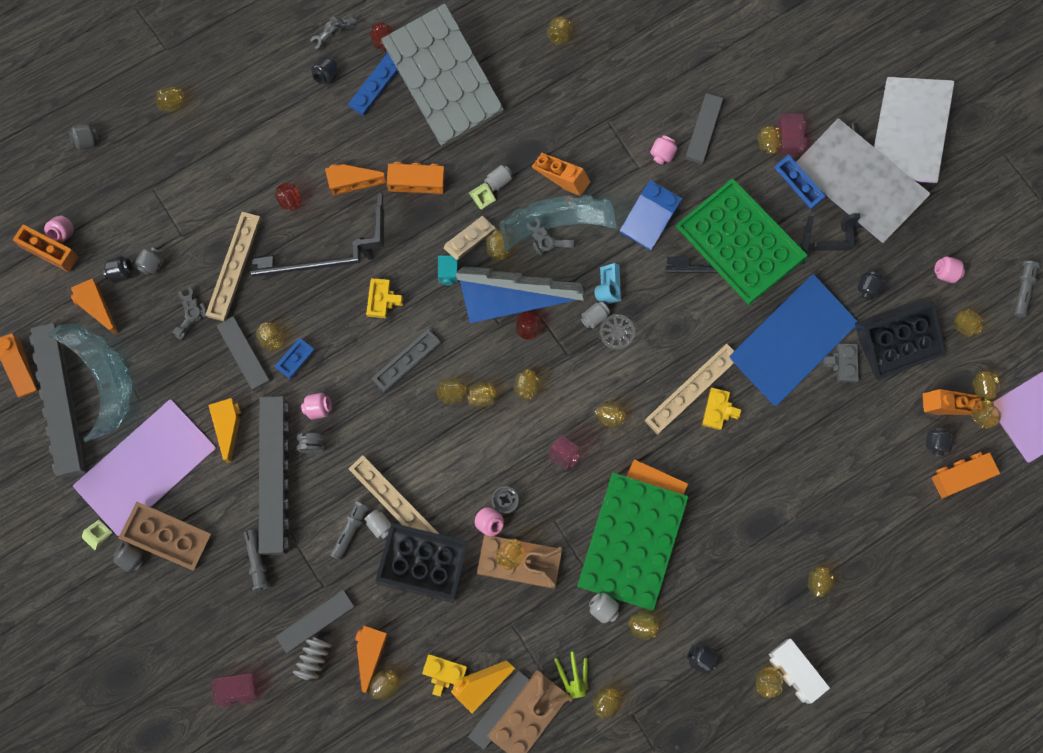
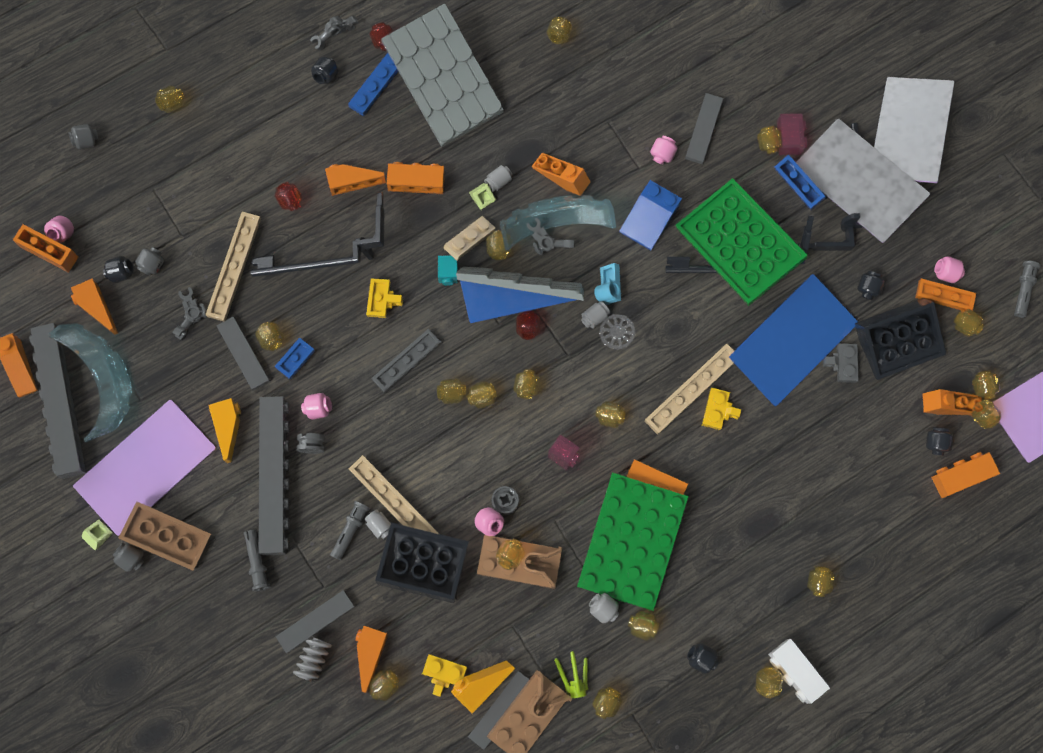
clear pink brick [211,673,258,708] -> none
none -> orange plate [915,279,976,313]

